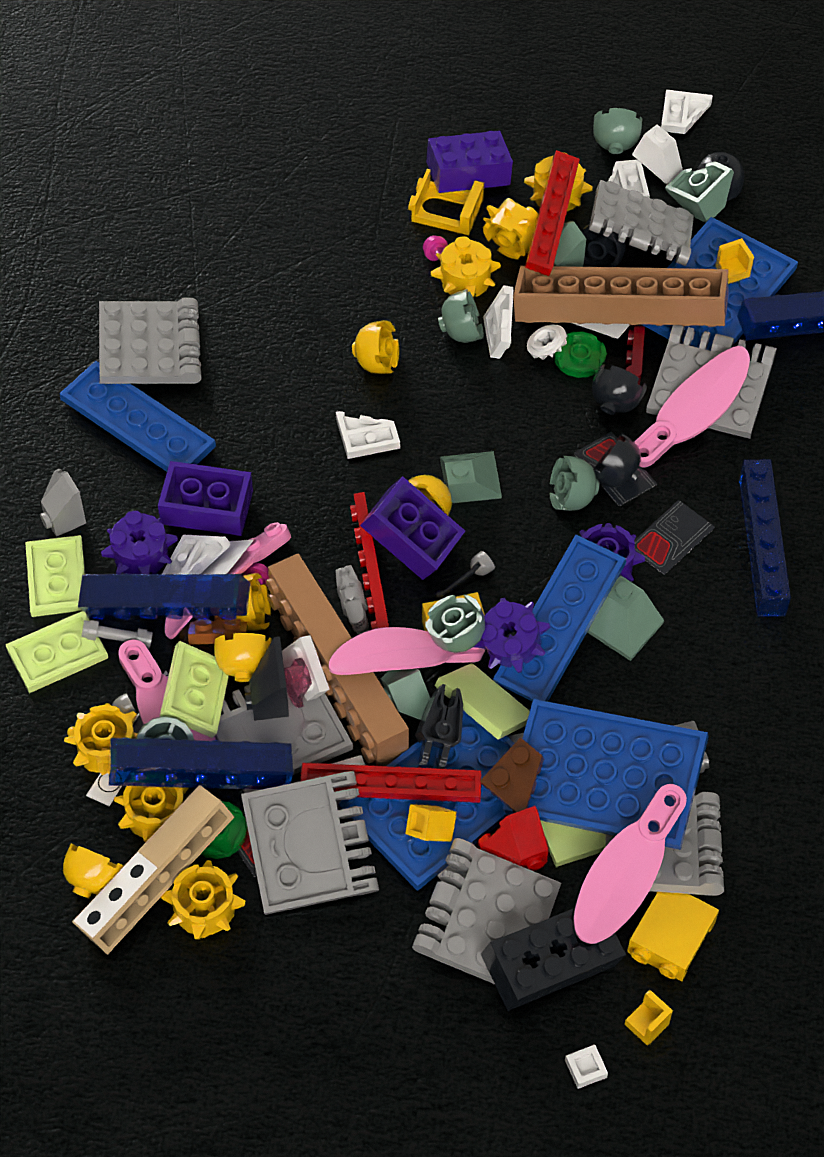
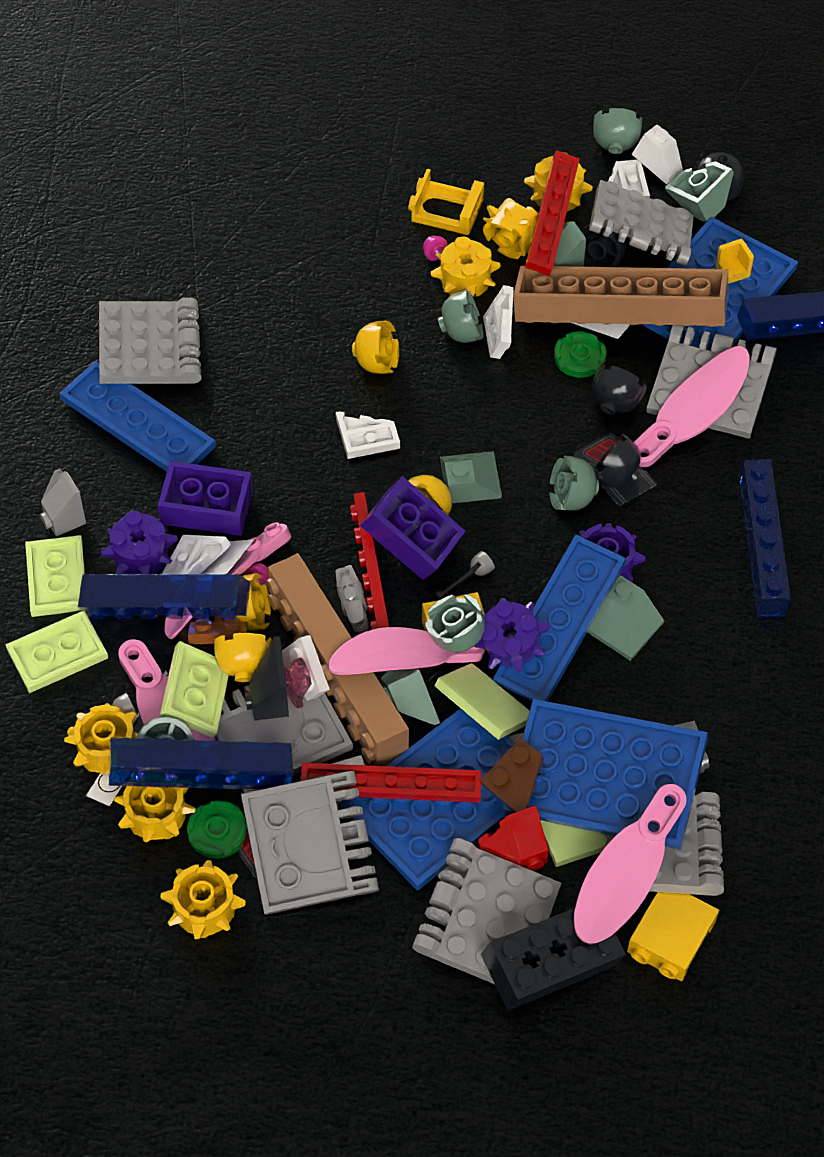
yellow cylinder [63,844,123,899] -> none
tan brick [72,785,234,955] -> none
light grey bar [81,620,152,649] -> none
yellow panel [405,804,457,842] -> none
black hinge [415,684,463,769] -> none
dark purple brick [426,131,513,193] -> none
white gear [527,324,567,360] -> none
white plate [565,1045,608,1089] -> none
dark red plate [625,325,645,385] -> none
yellow panel [625,990,673,1046] -> none
black sticker [634,500,715,575] -> none
white wing [661,90,713,134] -> none

